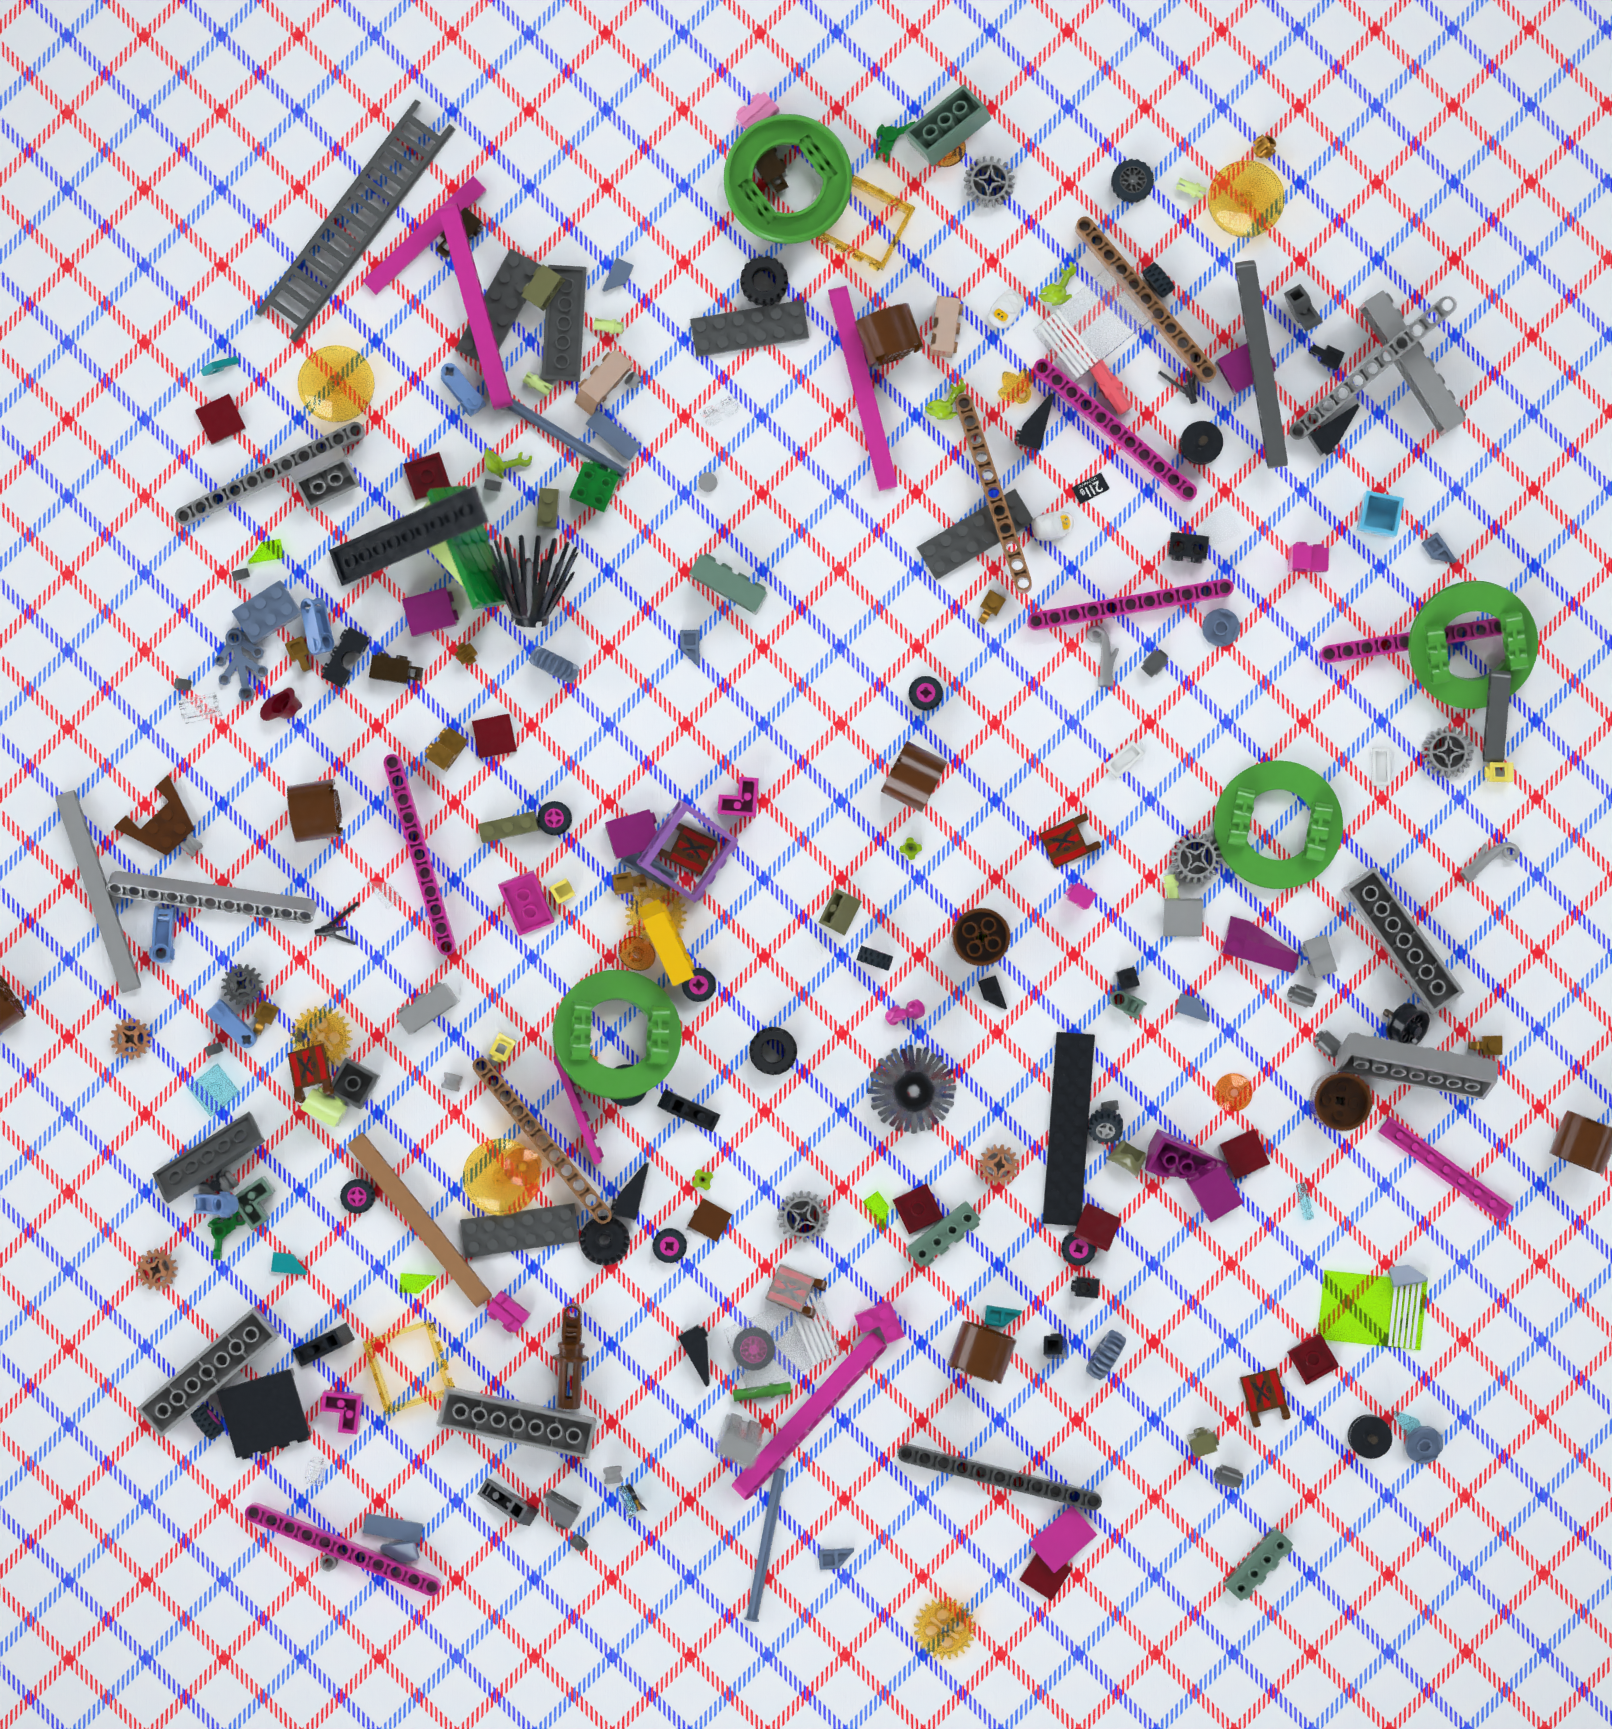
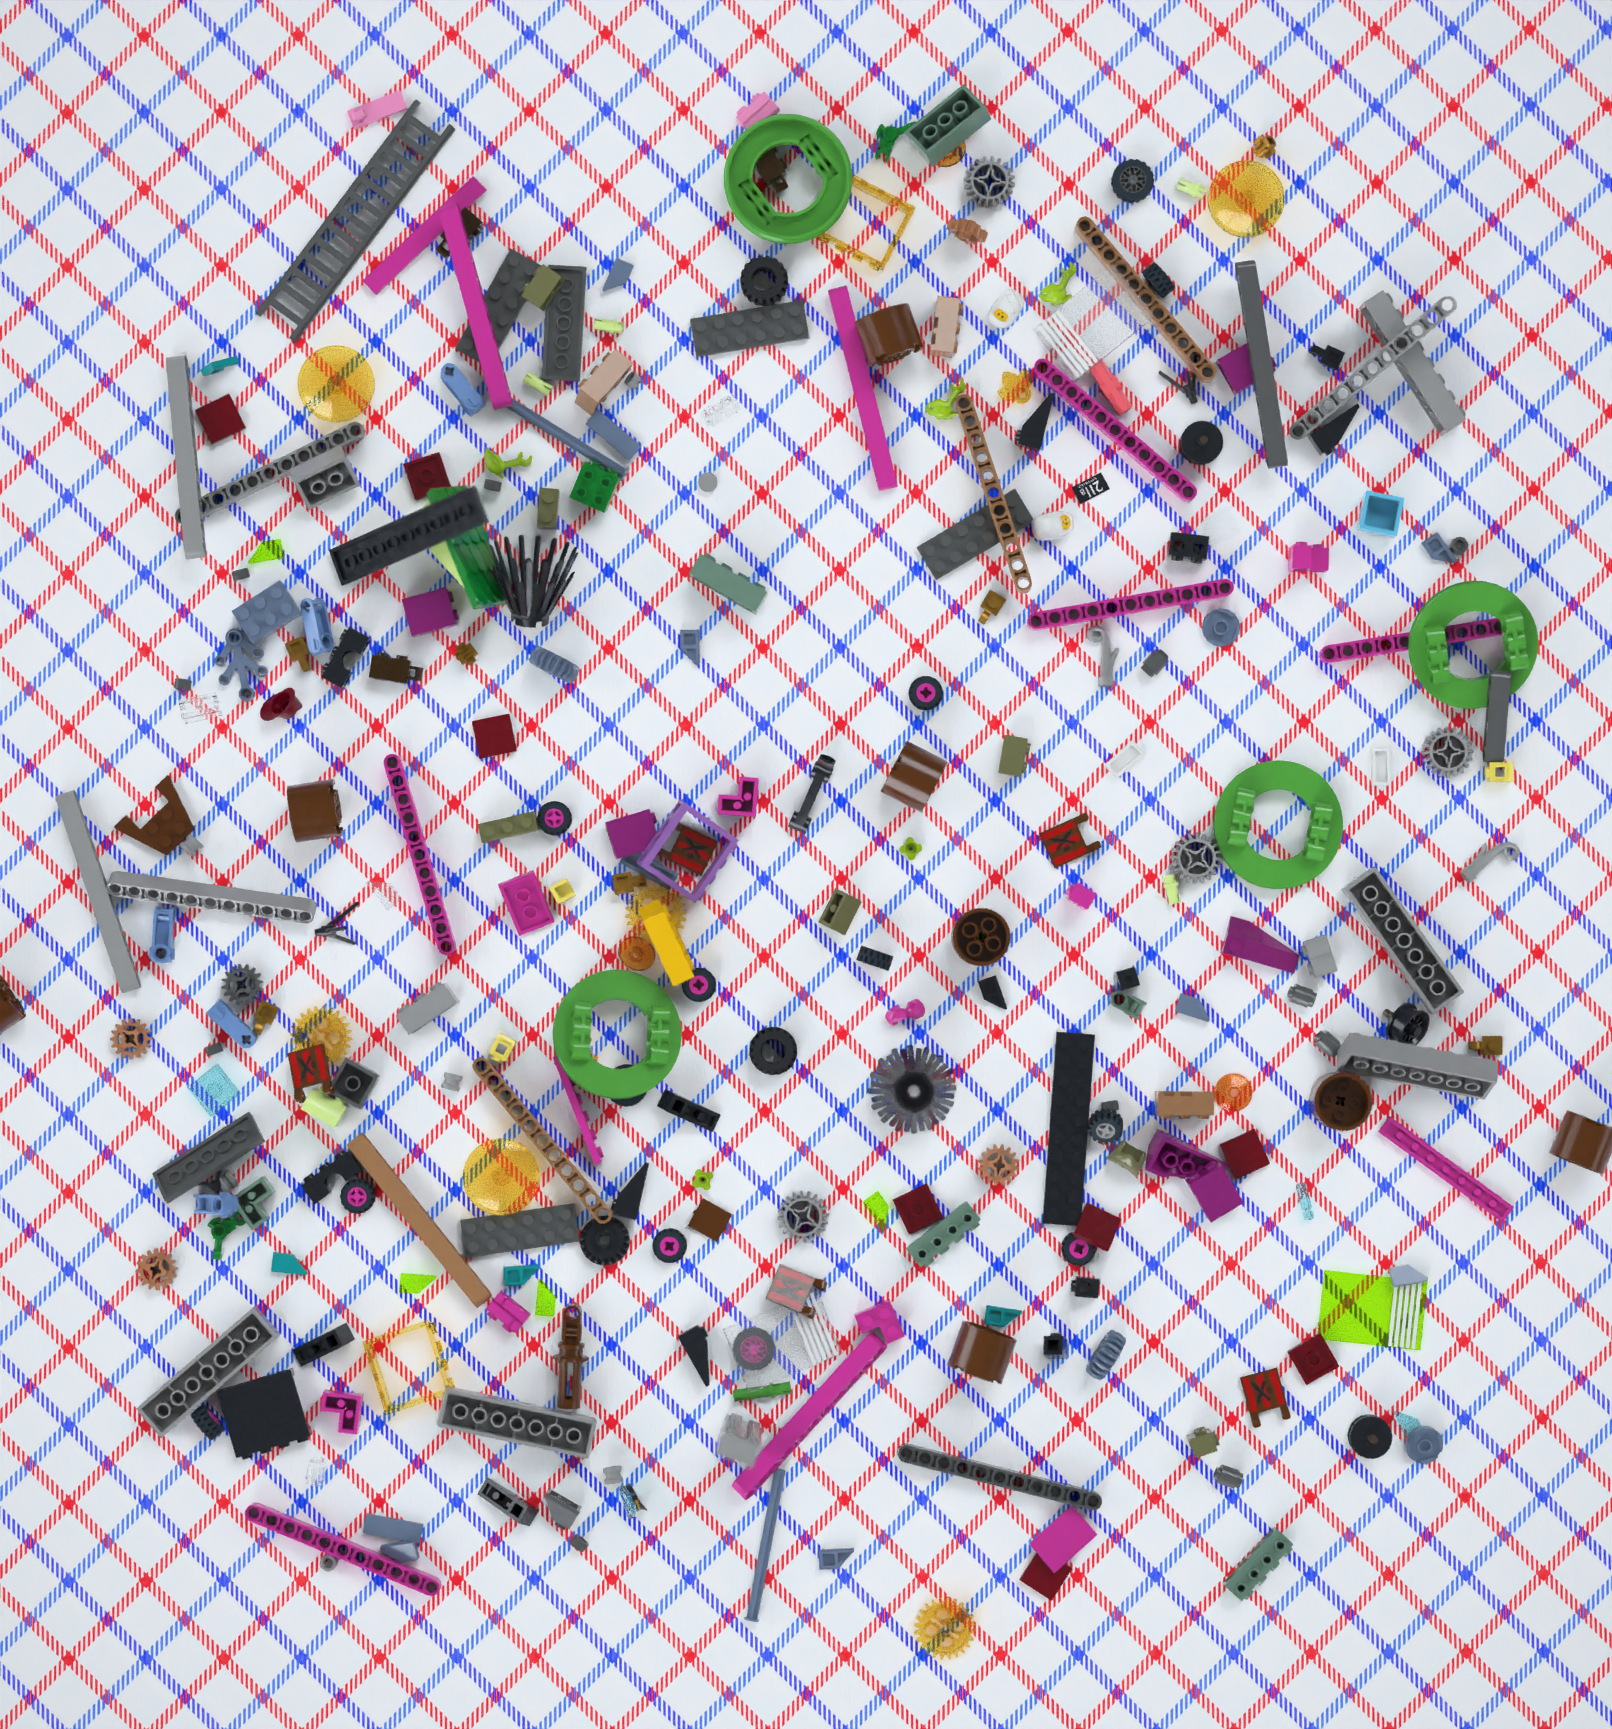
pearl gold brick [425,727,469,772] -> none
clear orange dish [504,1147,542,1186] -> none
light grey tile [1163,898,1203,937] -> none
dark grey brick [1284,284,1323,332] -> none
none -> light grey beam [166,355,207,560]
none -> black arch [301,1150,363,1204]
none -> bright pink hinge [347,90,407,130]
none -> teal tile [503,1264,539,1286]
none -> clear neon green tile [535,1279,556,1317]
none -> black piece [788,754,836,834]
none -> nougat gear [946,218,988,244]
none -> olive brick [998,735,1031,777]
none -> medium nougat wedge [1155,1091,1214,1119]
none -> dark grey axle [1450,537,1469,554]

